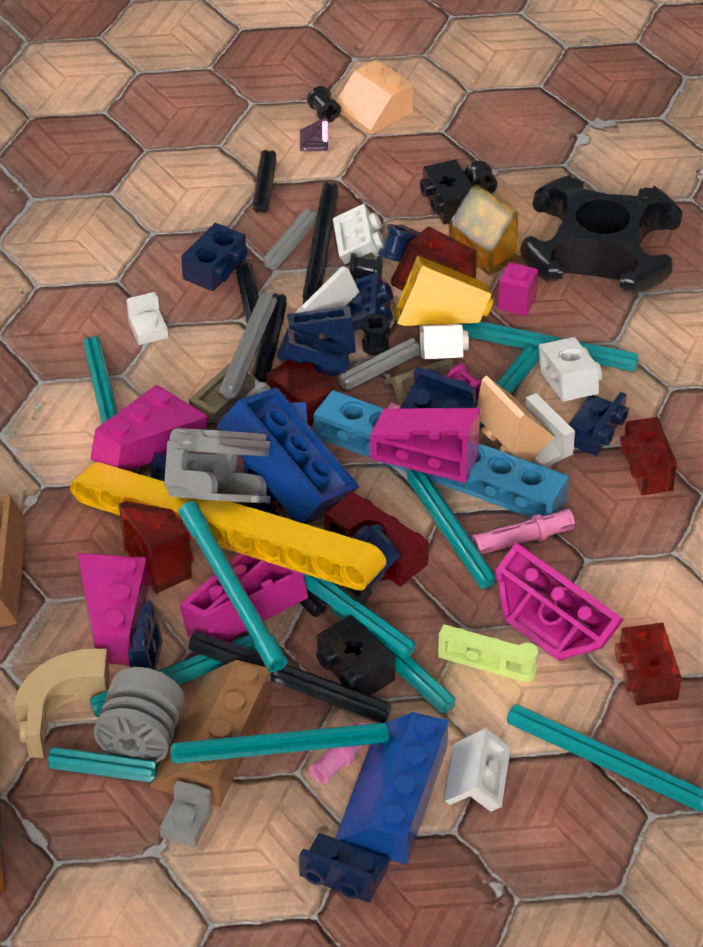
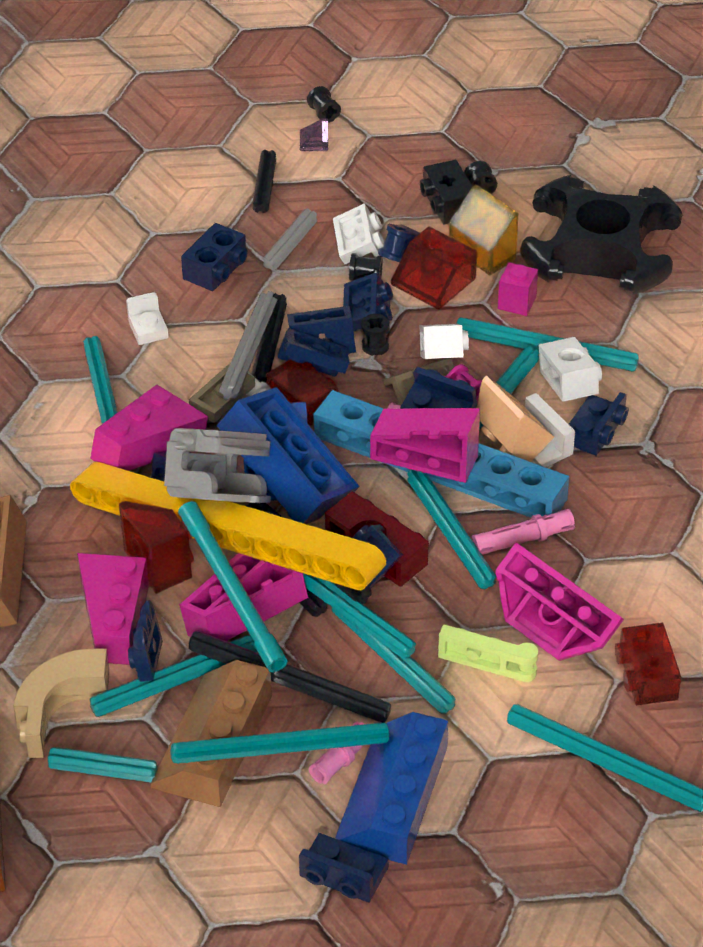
light grey wheel [93,667,185,763] -> none
light grey bracket [159,781,213,848] -> none
black axle [236,262,259,323] -> none
white panel [295,266,359,313] -> none
black axle [302,182,338,304] -> none
black brick [316,615,396,696] -> none
light nougat slope [336,59,413,135] -> none
light grey axle [338,338,420,391] -> none
yellow slope [394,256,494,326] -> none
white panel [444,728,511,812] -> none
clear red brick [620,417,677,496] -> none

